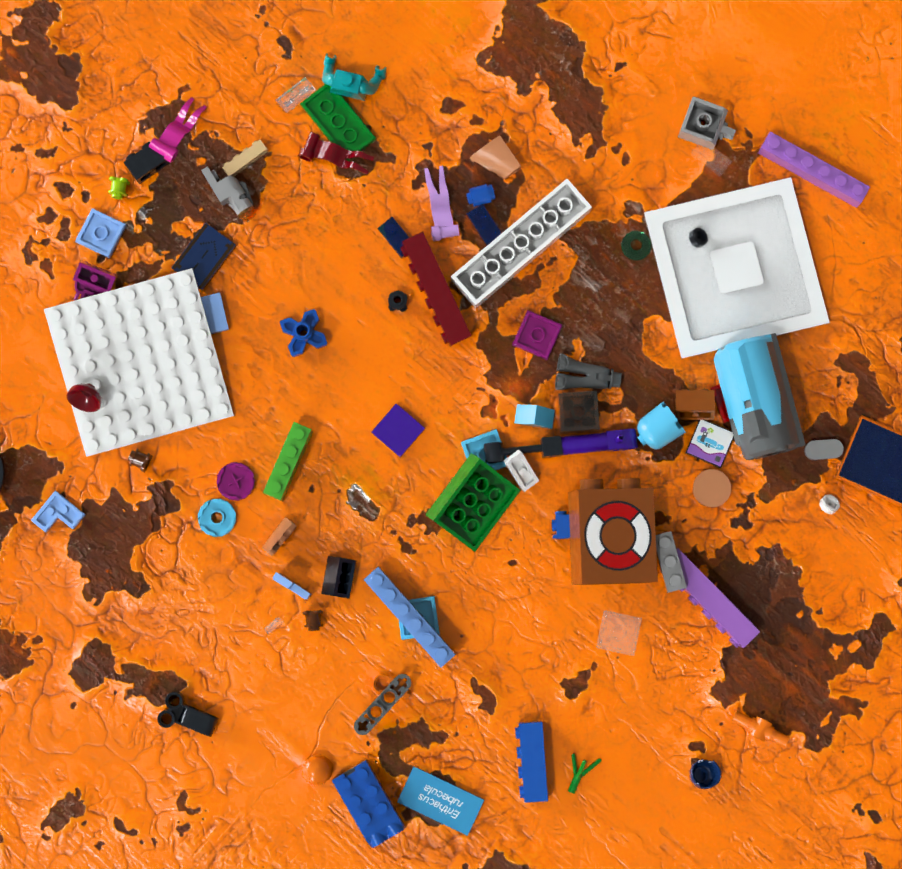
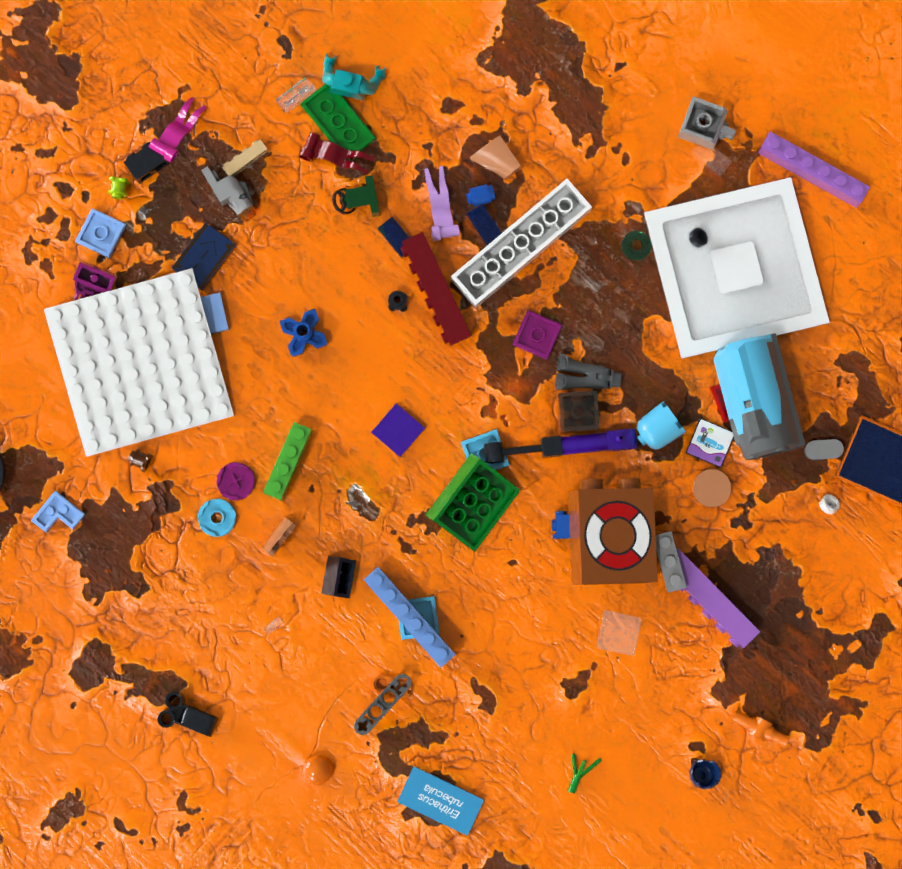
dark red piece [67,383,102,412] -> none
light blue tile [272,572,312,600] -> none
reddish brown brick [303,610,323,631] -> none
blue piece [332,759,406,848] -> none
white plate [503,449,539,492] -> none
medium azure slope [514,404,555,429] -> none
blue brick [515,721,548,803] -> none
dark orange brick [675,389,715,420] -> none
none -> dark green piece [332,175,380,217]

